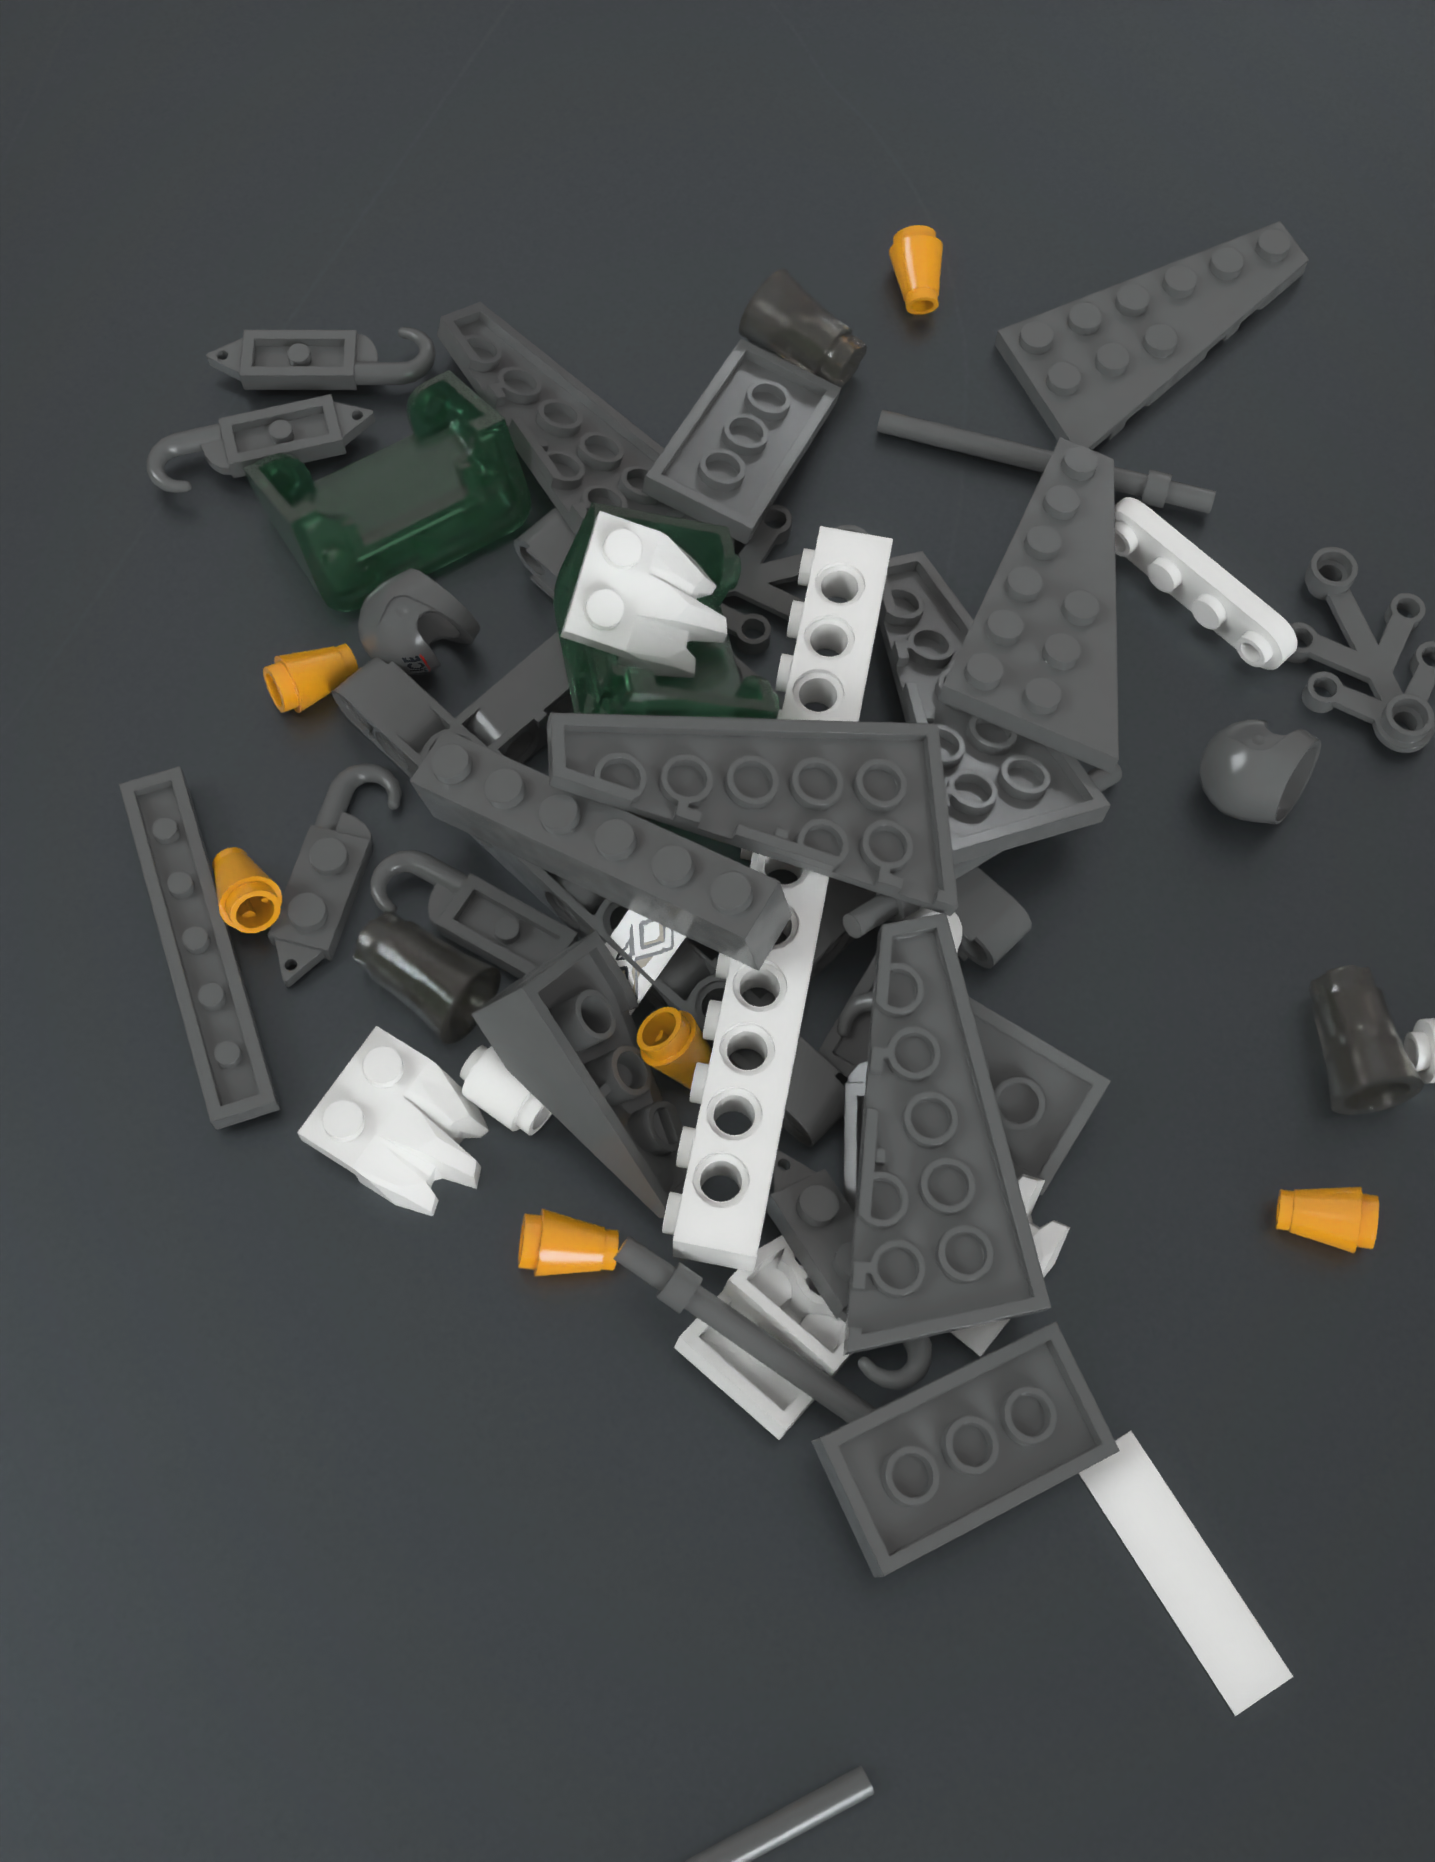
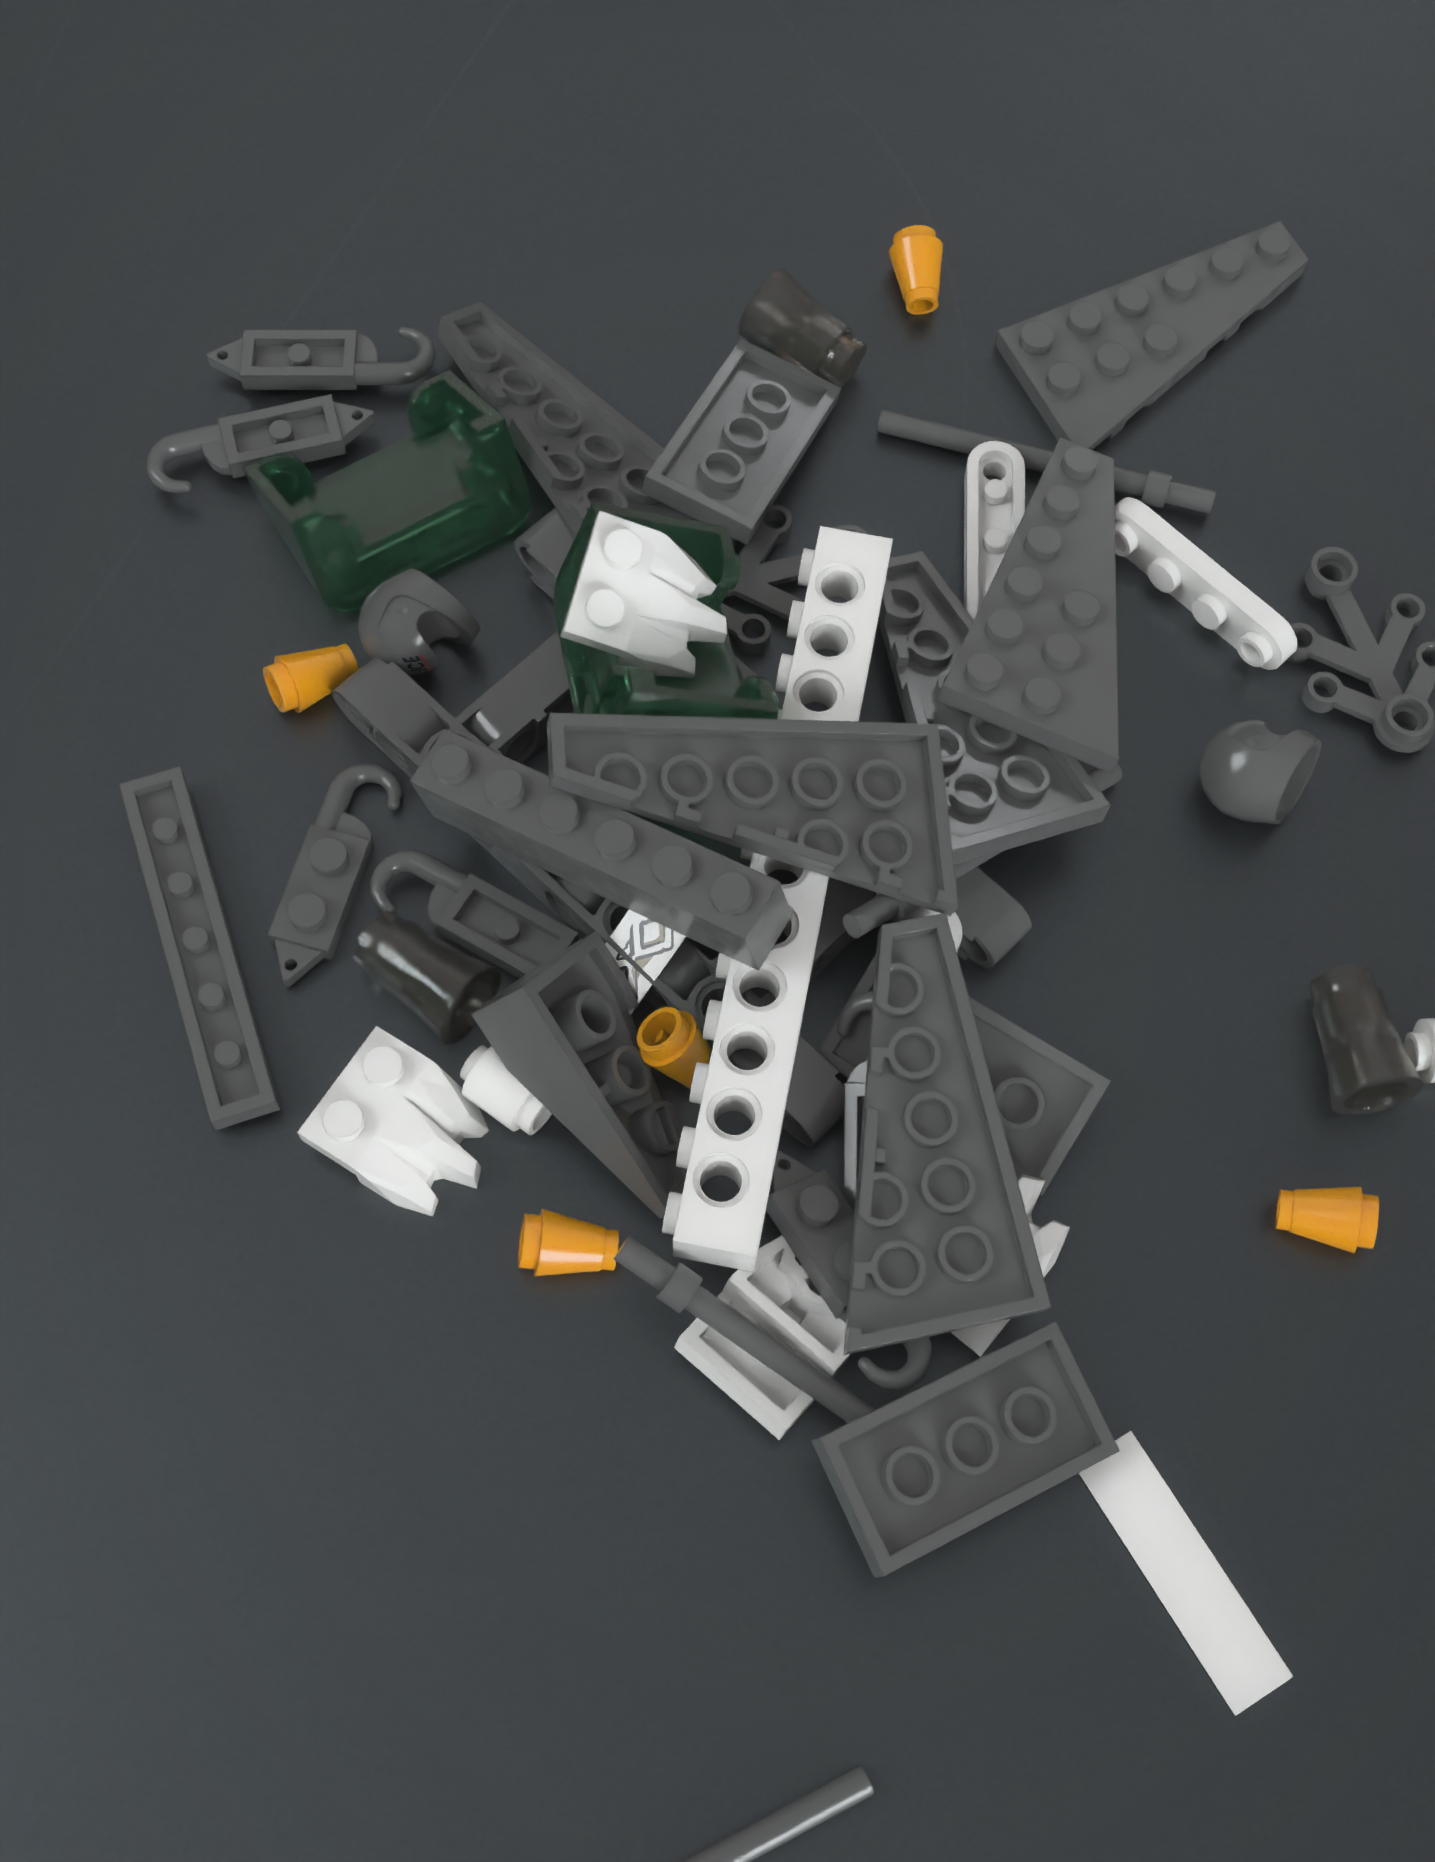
light orange cone [212,847,282,933] -> none
none -> white plate [964,441,1025,620]

